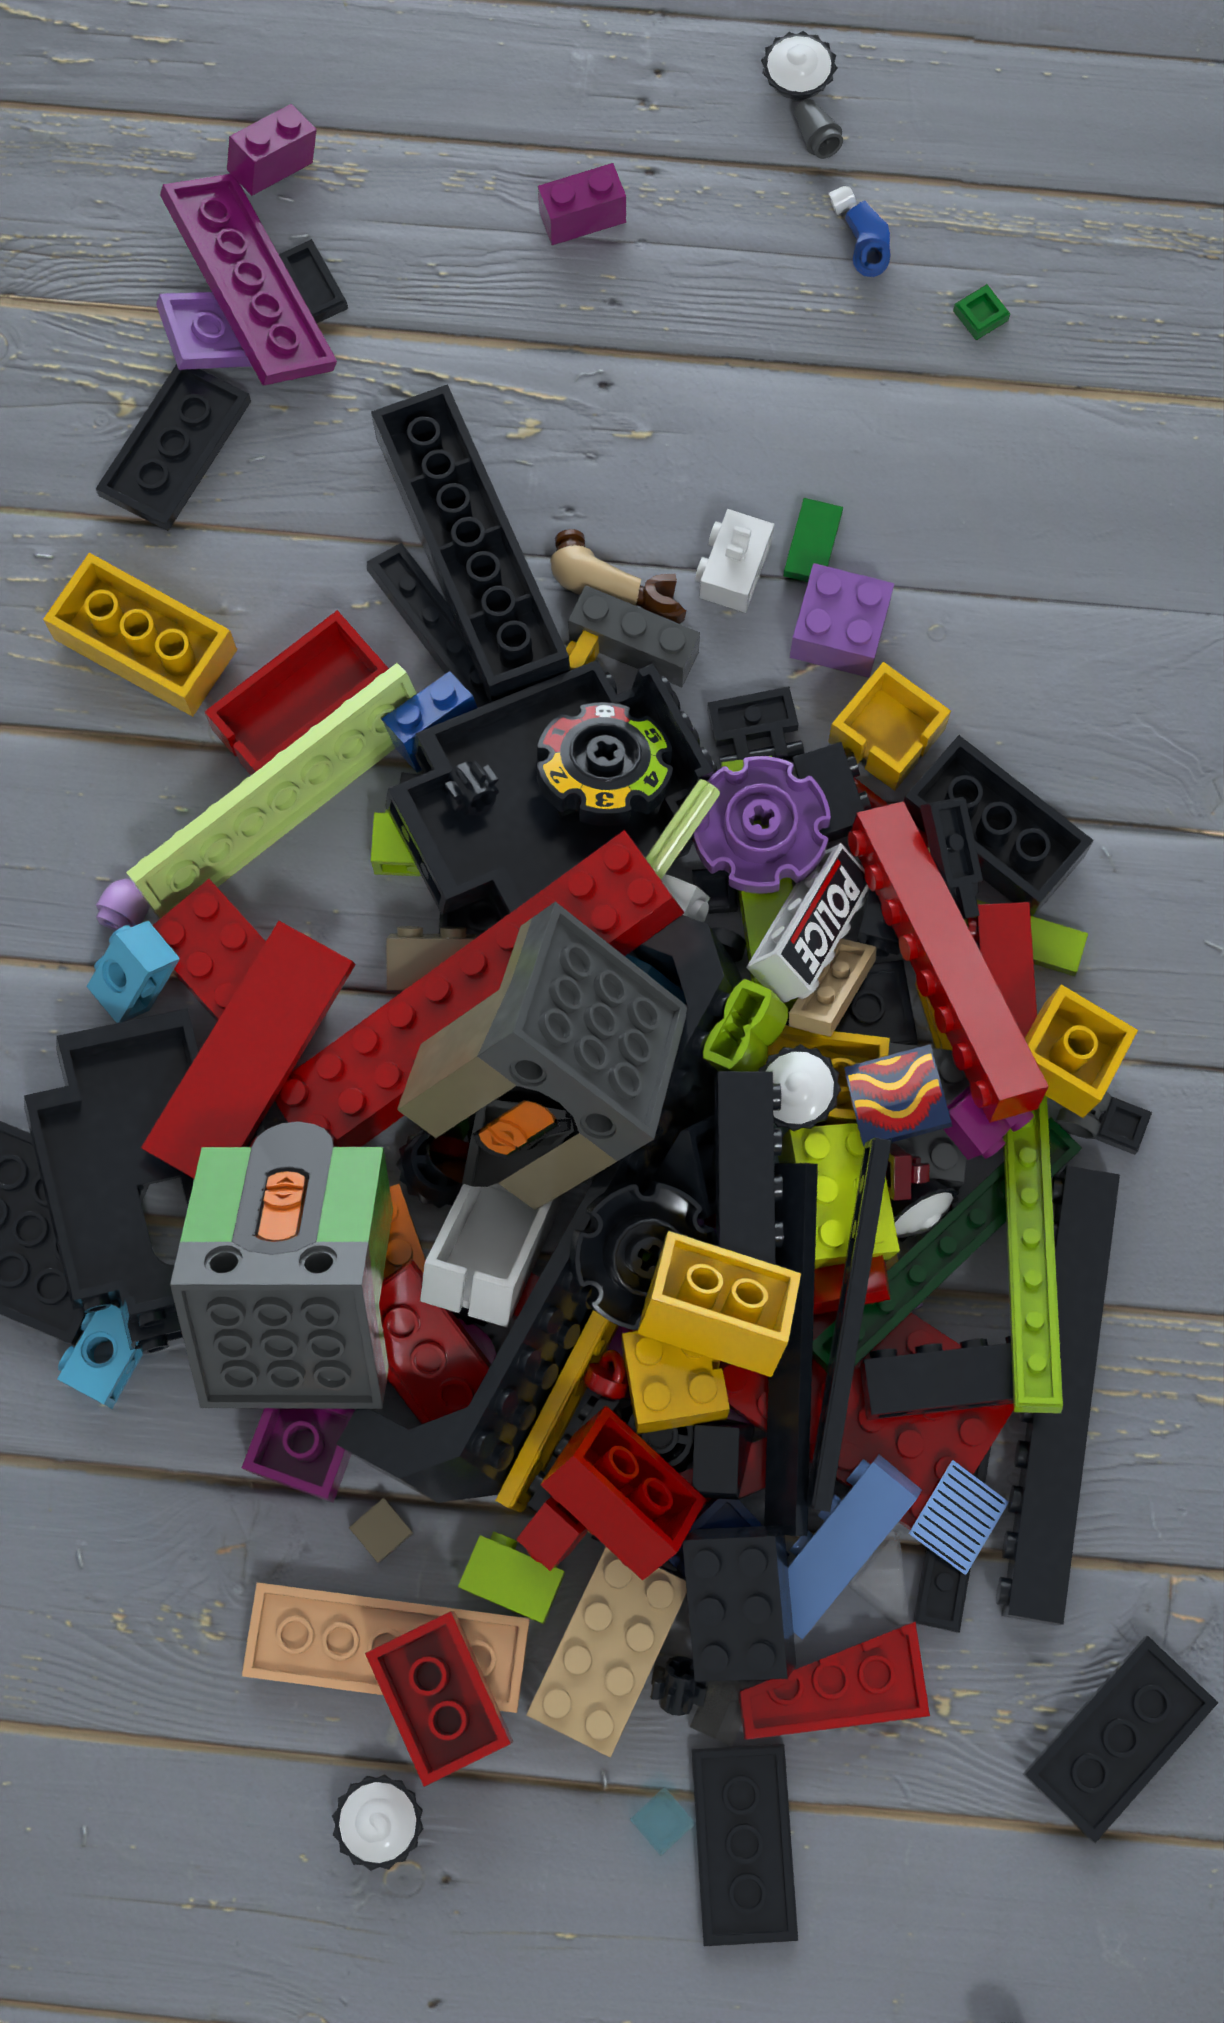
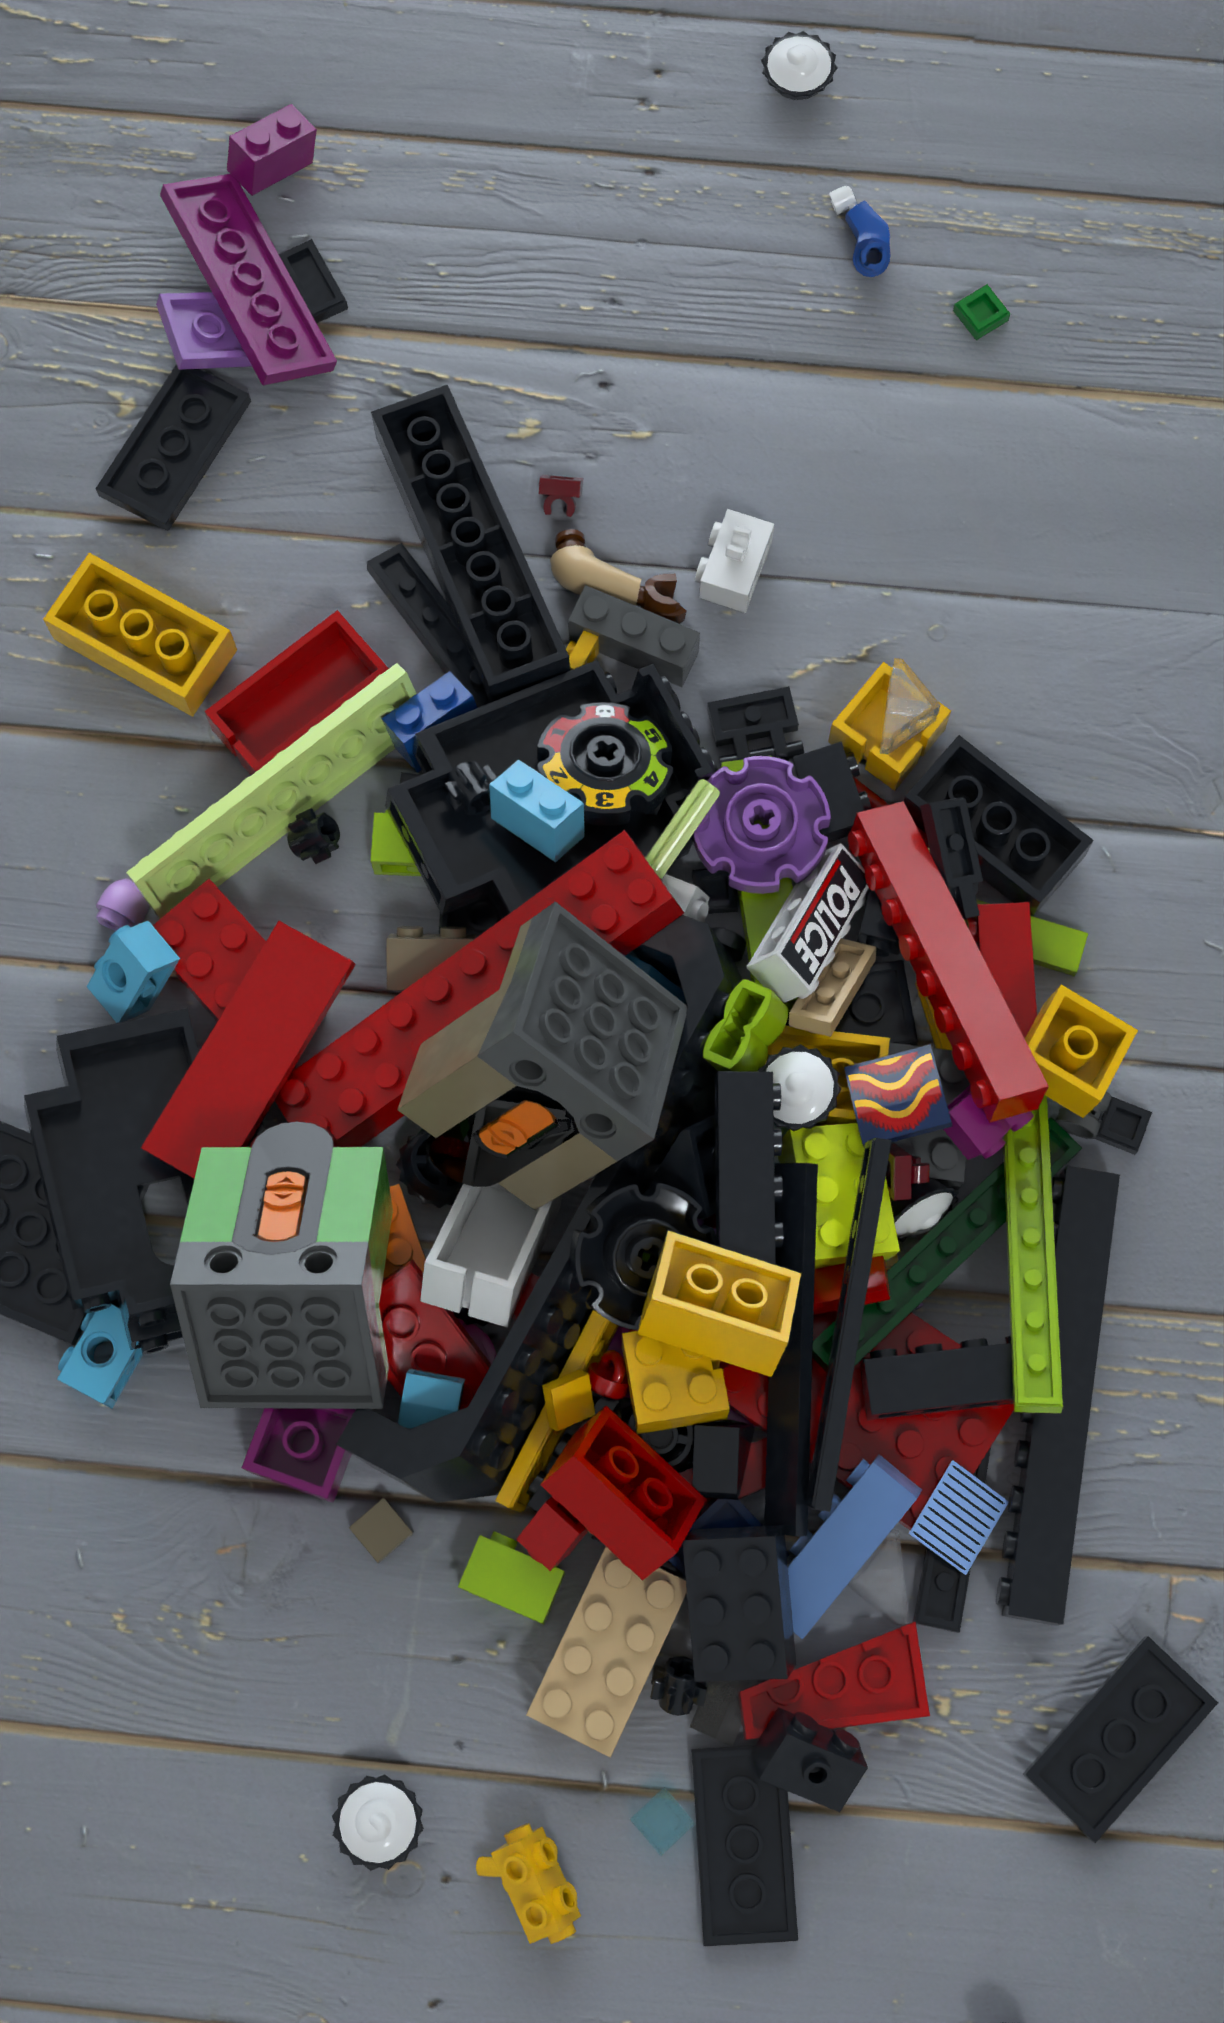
light nougat plate [242,1582,530,1713] -> none
red brick [365,1611,513,1787] -> none
magenta brick [538,163,626,246] -> none
green tile [783,498,843,582] -> none
medium lavender brick [789,563,895,678] -> none
dark grey cone [794,99,843,159] -> none
none -> black gear [287,808,340,864]
none -> medium azure piece [398,1369,465,1428]
none -> yellow brick [476,1823,581,1944]
none -> medium azure brick [489,760,584,862]
none -> dark red tile [539,475,583,517]
none -> yellow tile [542,1369,595,1431]
none -> black brick [751,1707,868,1812]
none -> clear slope [880,658,941,755]

